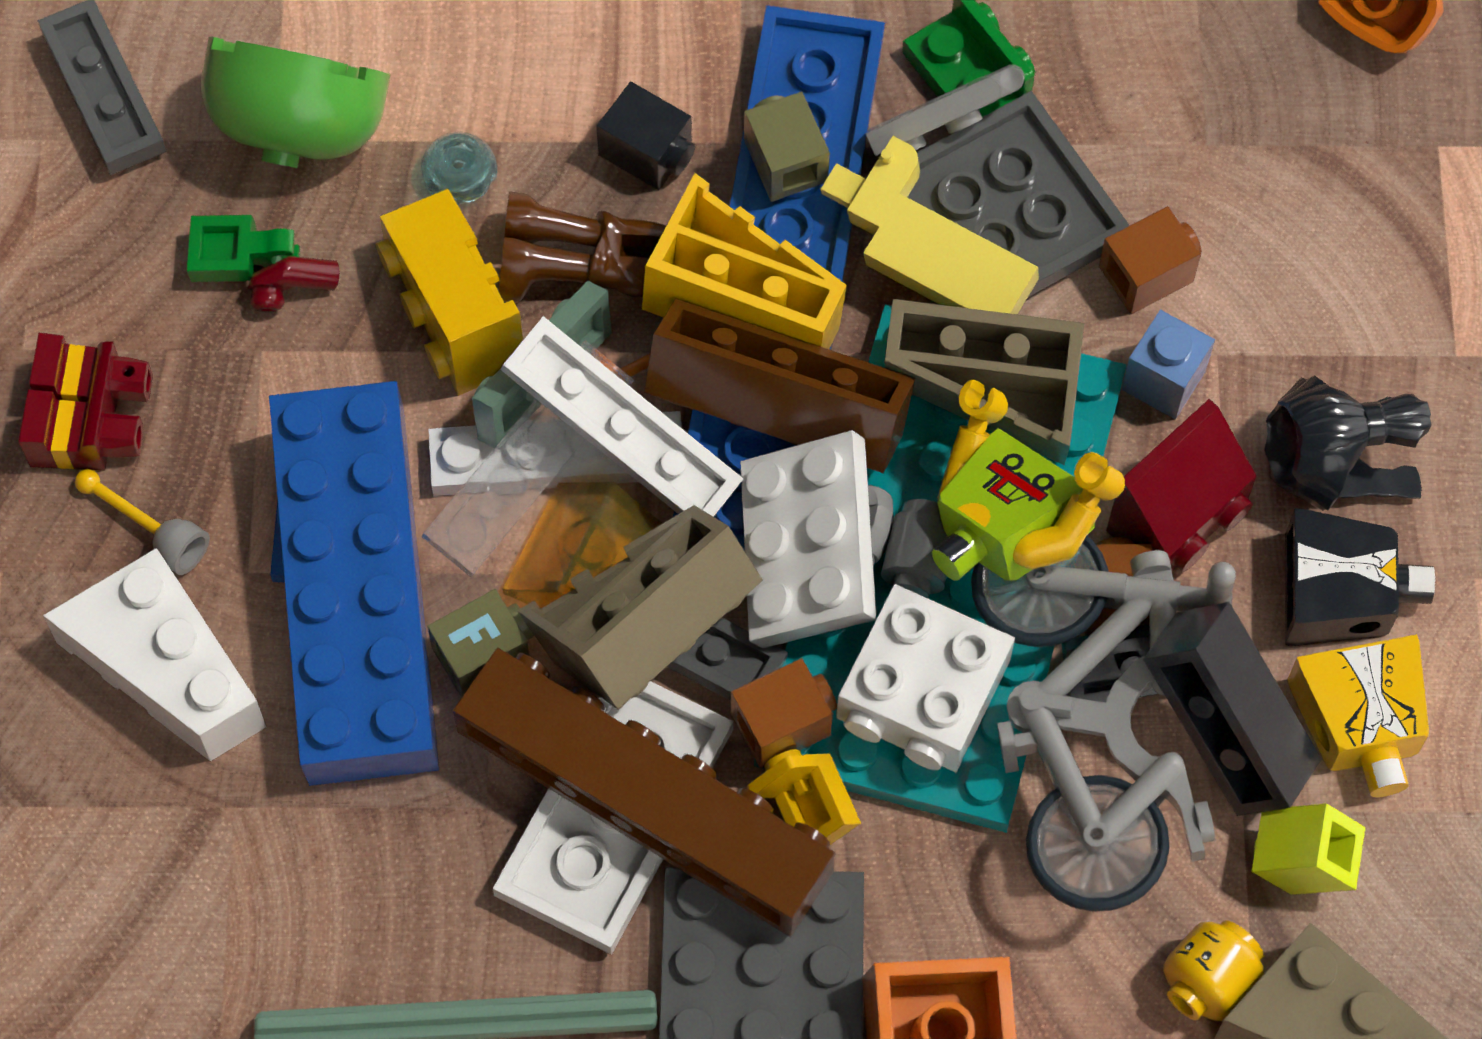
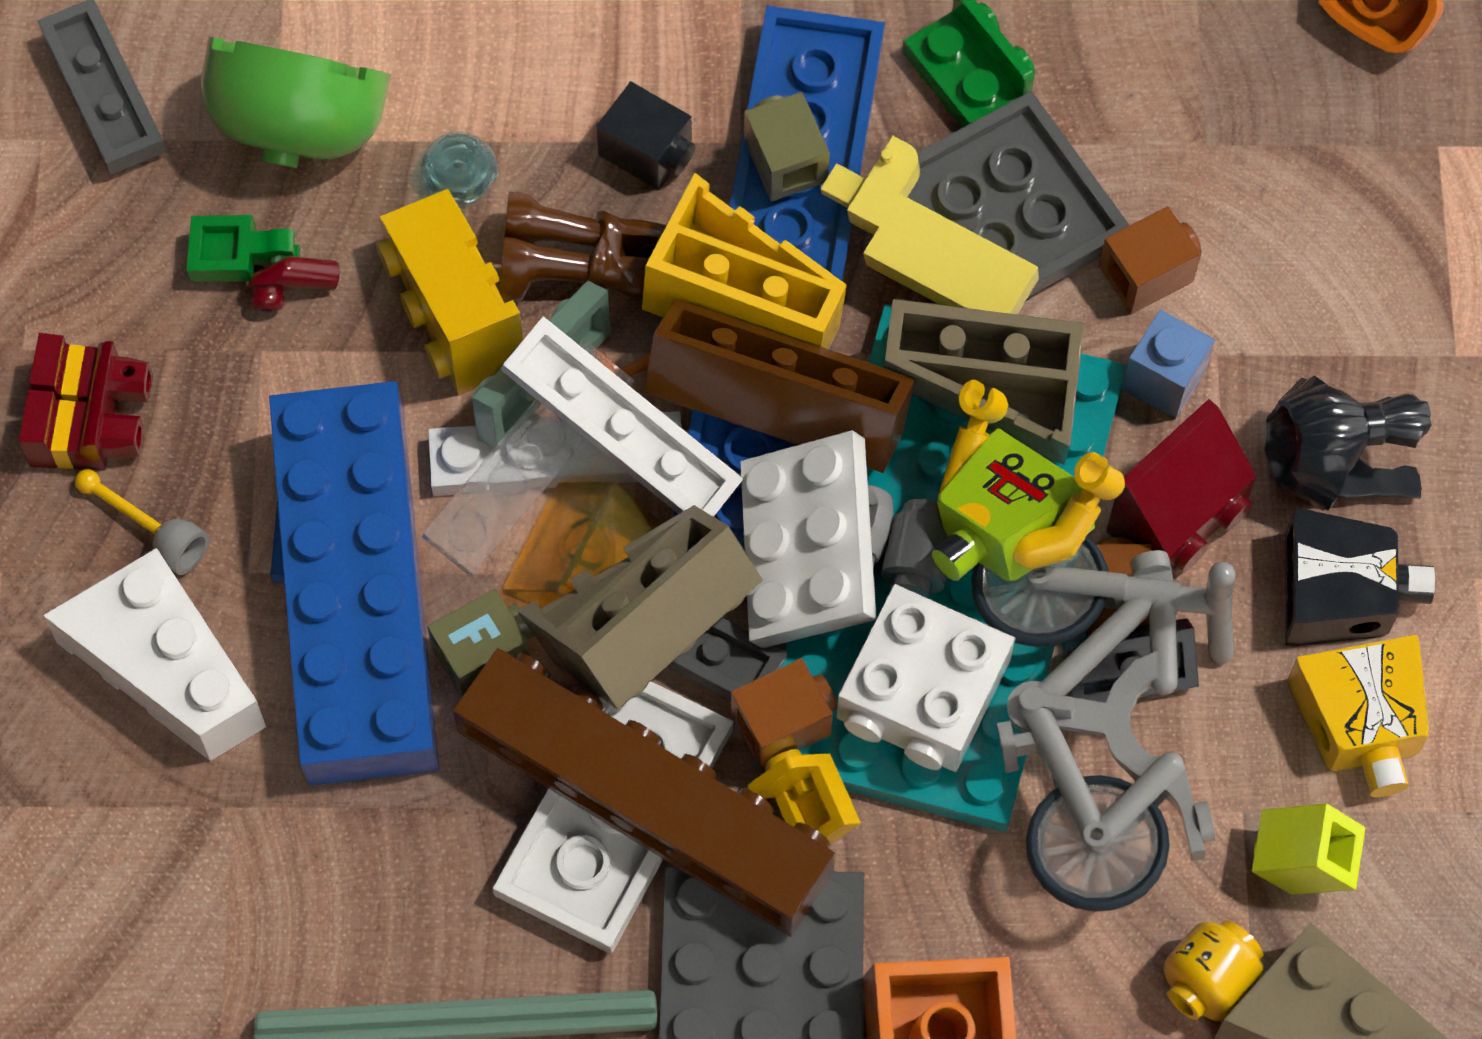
light grey hinge [865,65,1025,156] -> none
black brick [1143,602,1322,816] -> none

